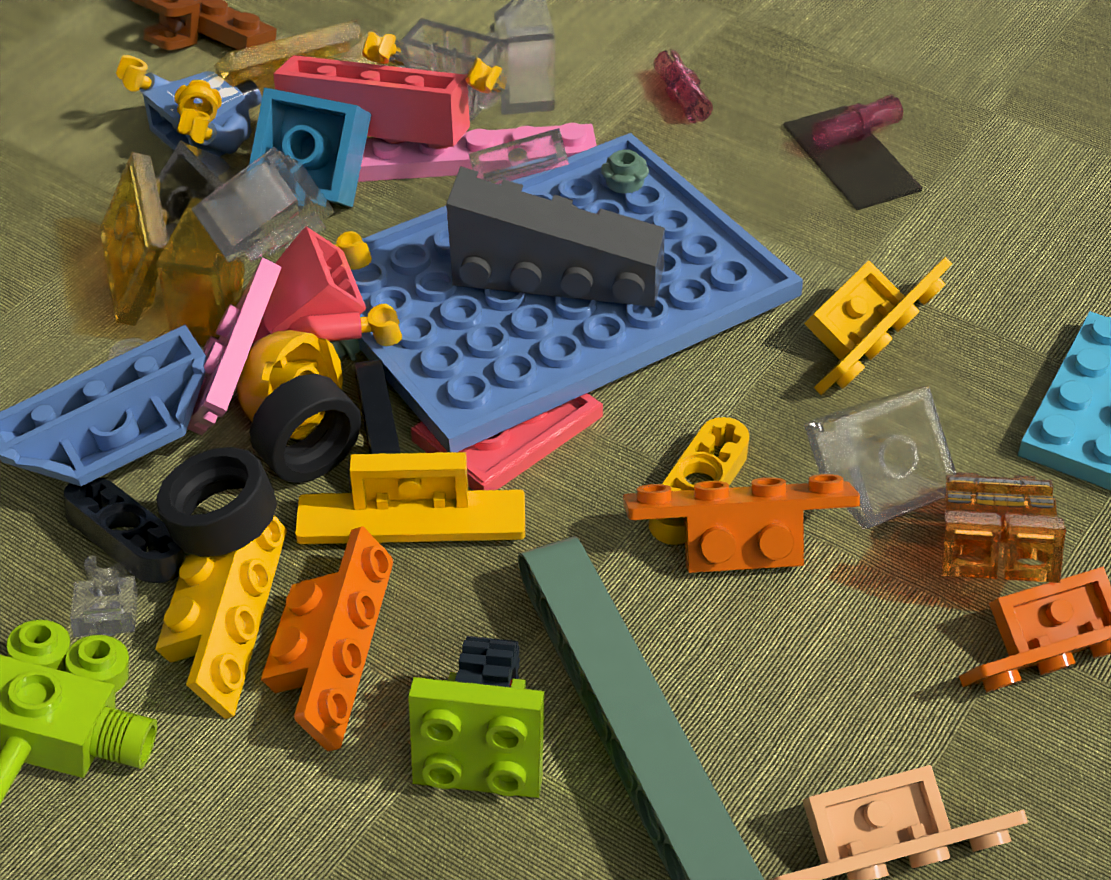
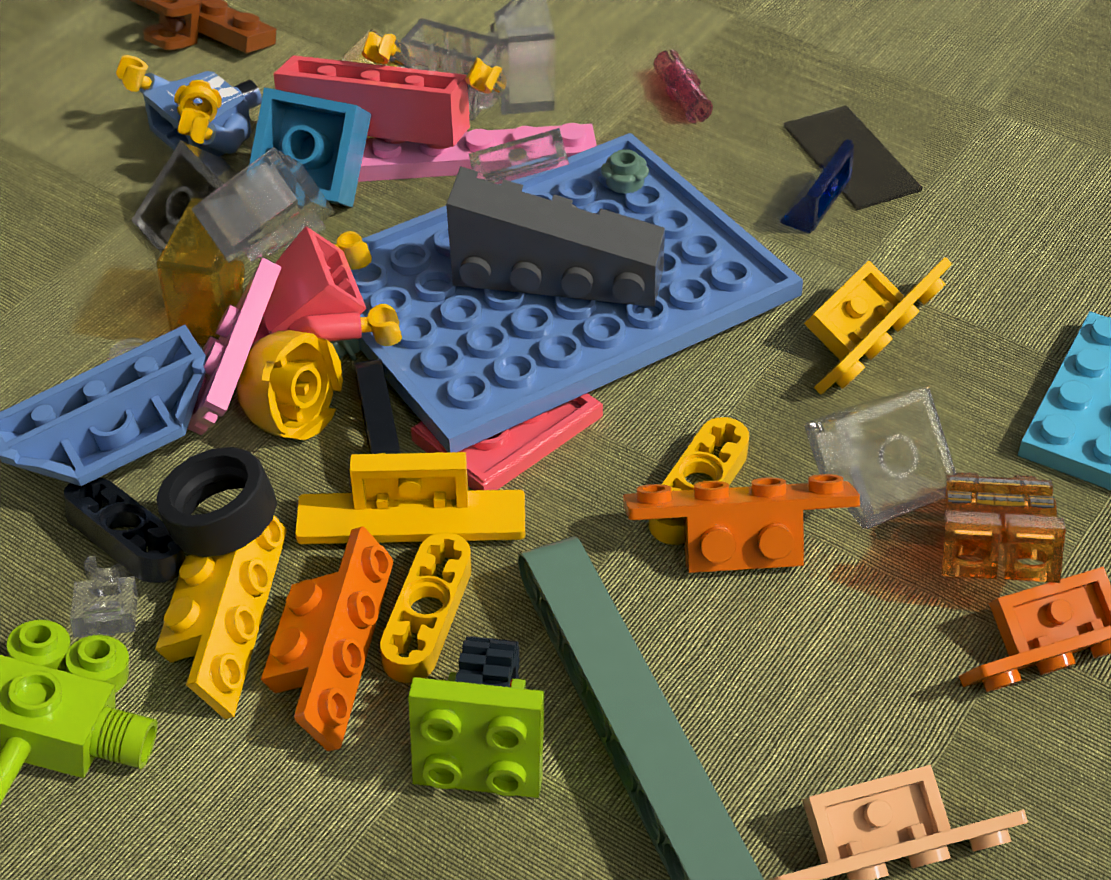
clear yellow plate [100,152,174,326] -> none
clear yellow plate [214,20,362,86] -> none
black tyre [249,374,362,483] -> none
clear pink pin [811,94,903,150] -> none
none -> yellow beam [380,532,472,683]
none -> clear blue slope [780,139,854,234]

